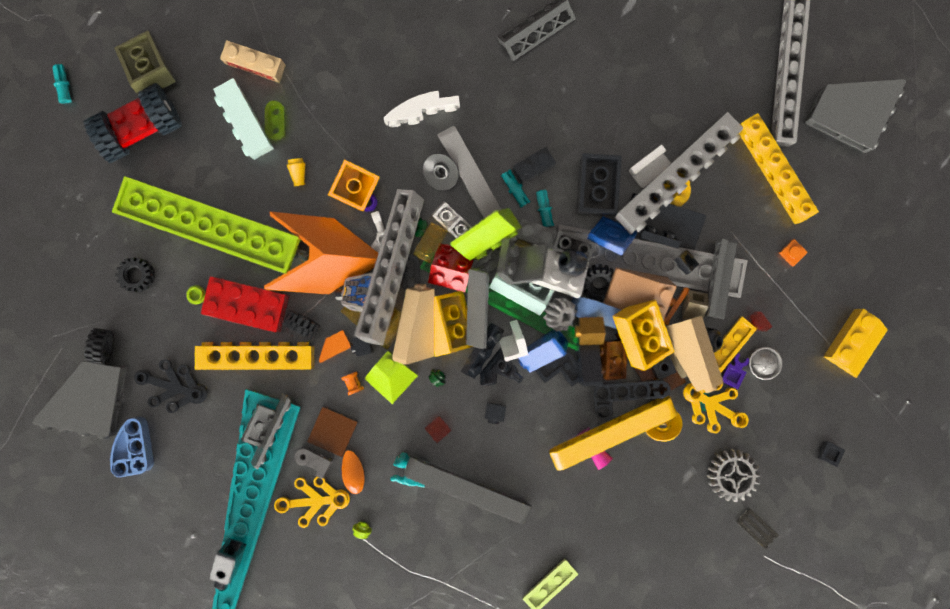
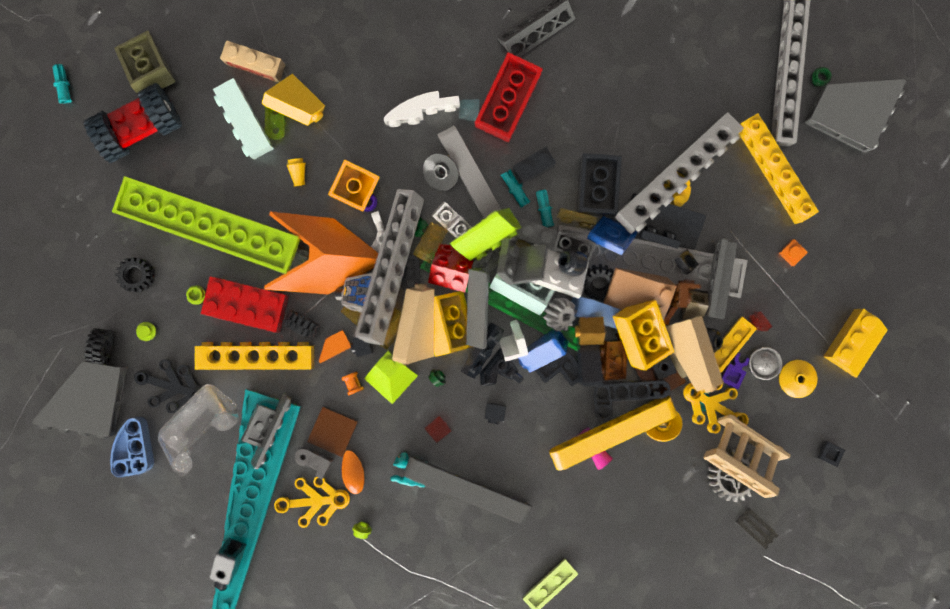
white panel [628,145,671,188] -> none
none -> lime plate [136,322,156,341]
none -> clear windscreen [158,384,238,478]
none -> yellow slope [262,74,325,126]
none -> clear light blue slope [459,99,480,121]
none -> red brick [475,52,543,143]
none -> clear yellow plate [557,208,598,229]
none -> reddish brown bracket [670,280,701,308]
none -> tan fence [704,415,790,498]
none -> yellow dish [779,360,817,398]
none -> dark green plate [812,67,832,87]

